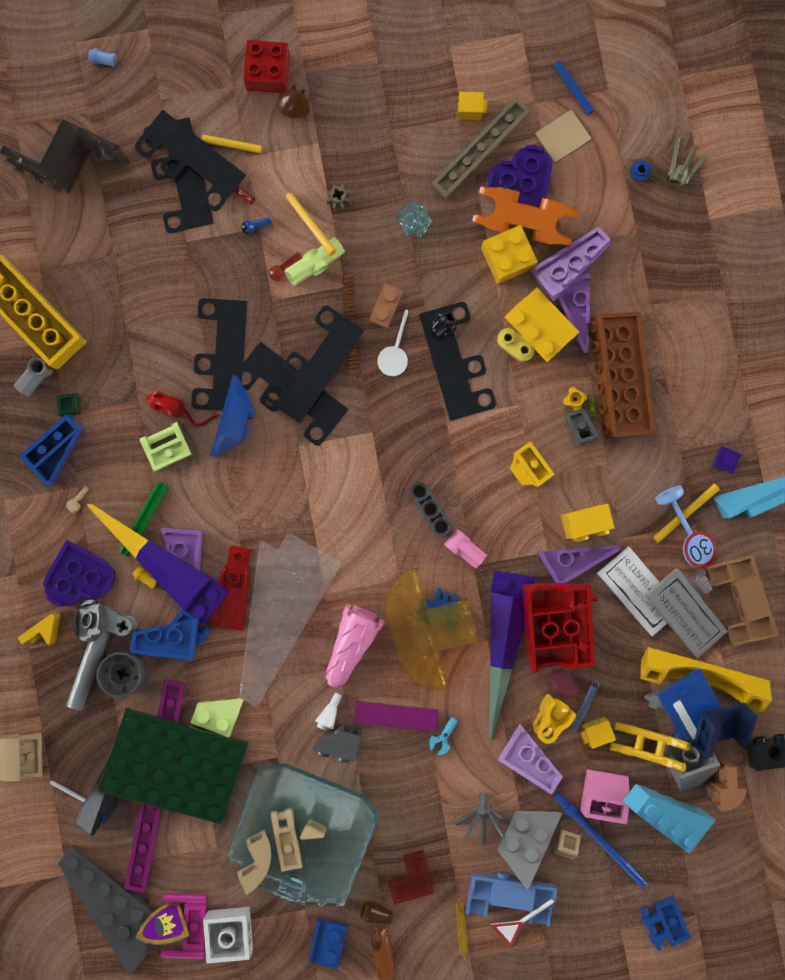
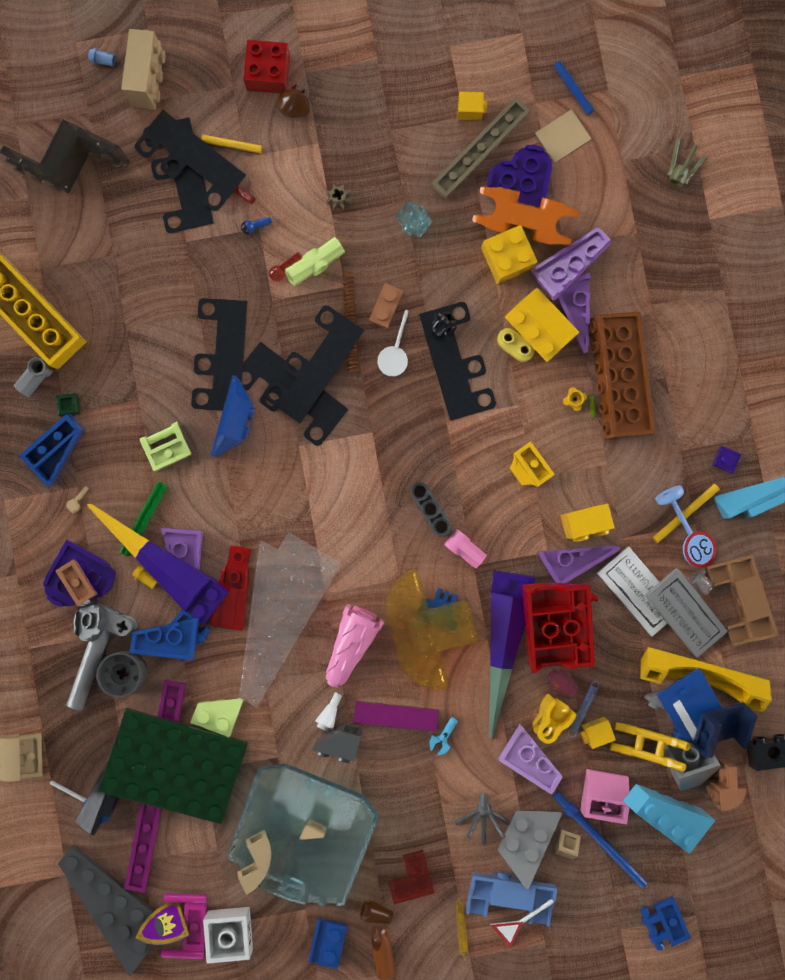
yellow slope [18,612,61,646] -> none
red animal [145,392,220,426] -> none
tan plate [271,808,303,872] -> none
yellow bar [286,193,336,256] -> none
dark grey slope [564,408,599,446] -> none
blue plate [630,160,651,181] -> none
none -> nougat plate [55,559,97,606]
none -> tan brick [121,29,166,110]

